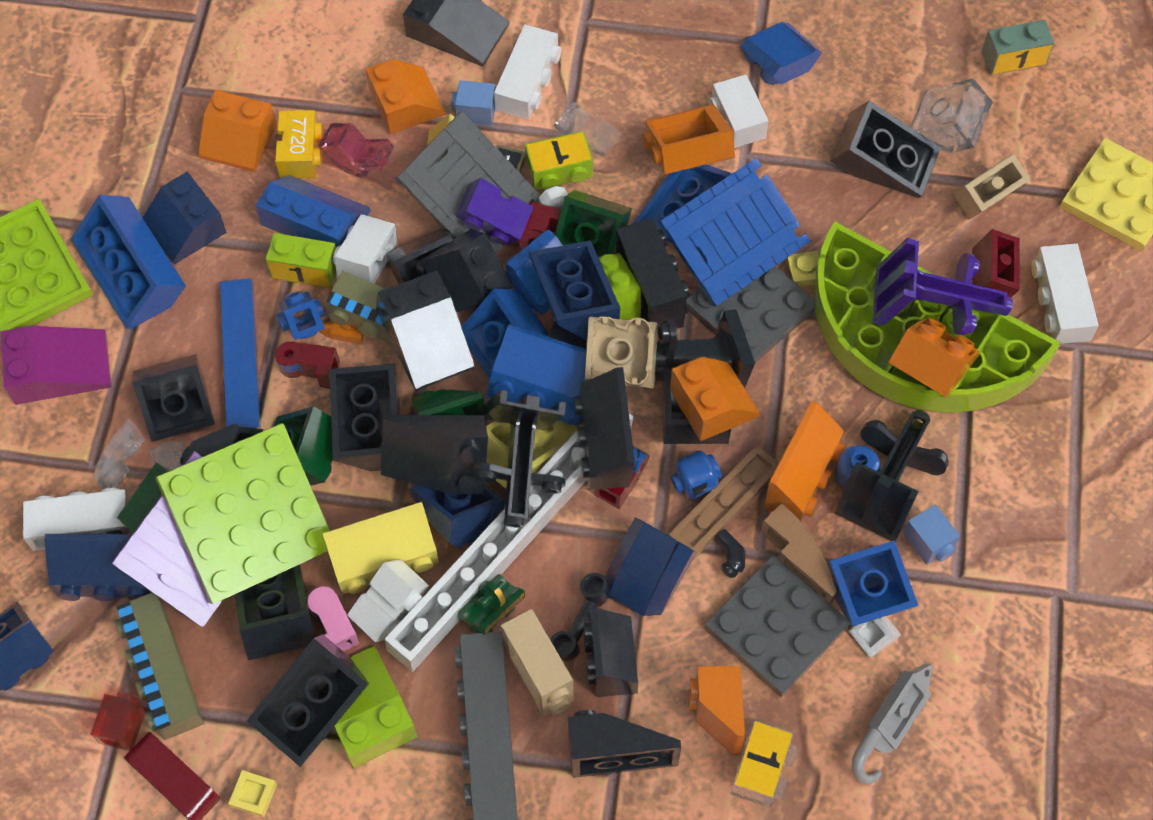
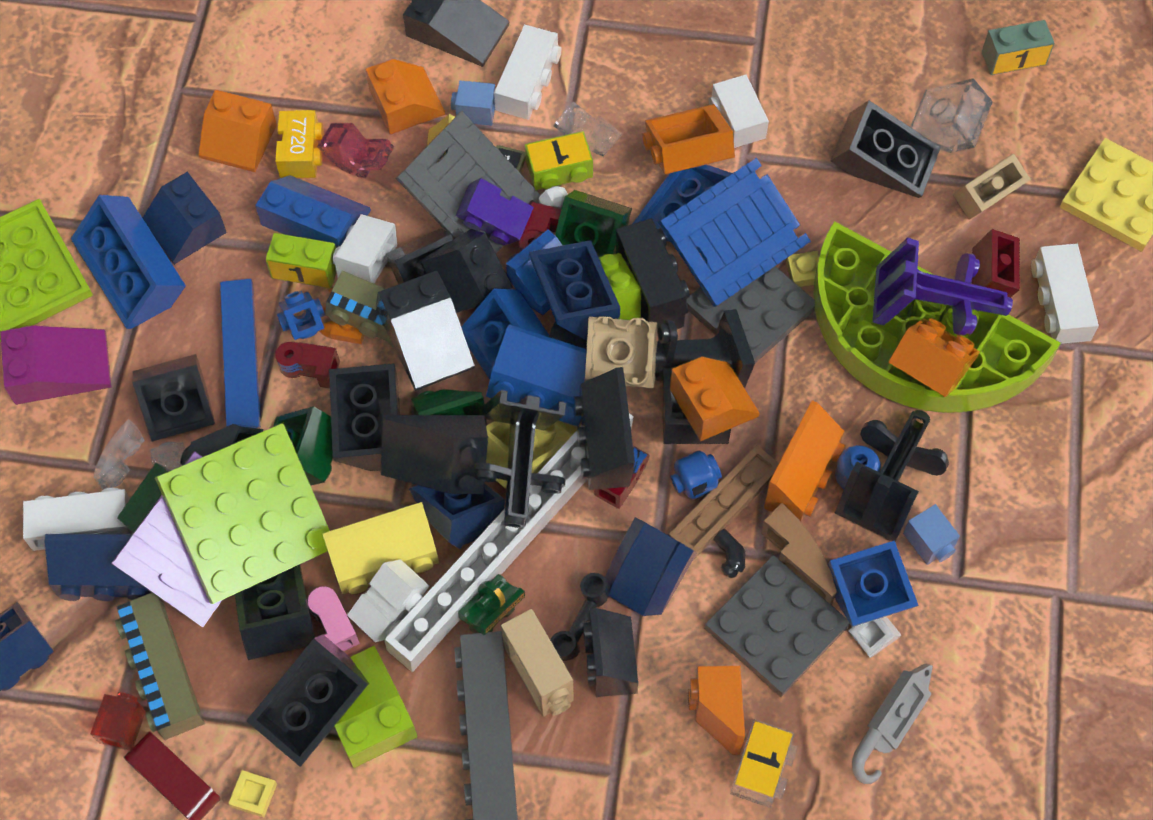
black slope [568,710,681,778] -> none
blue slope [740,22,822,85] -> none

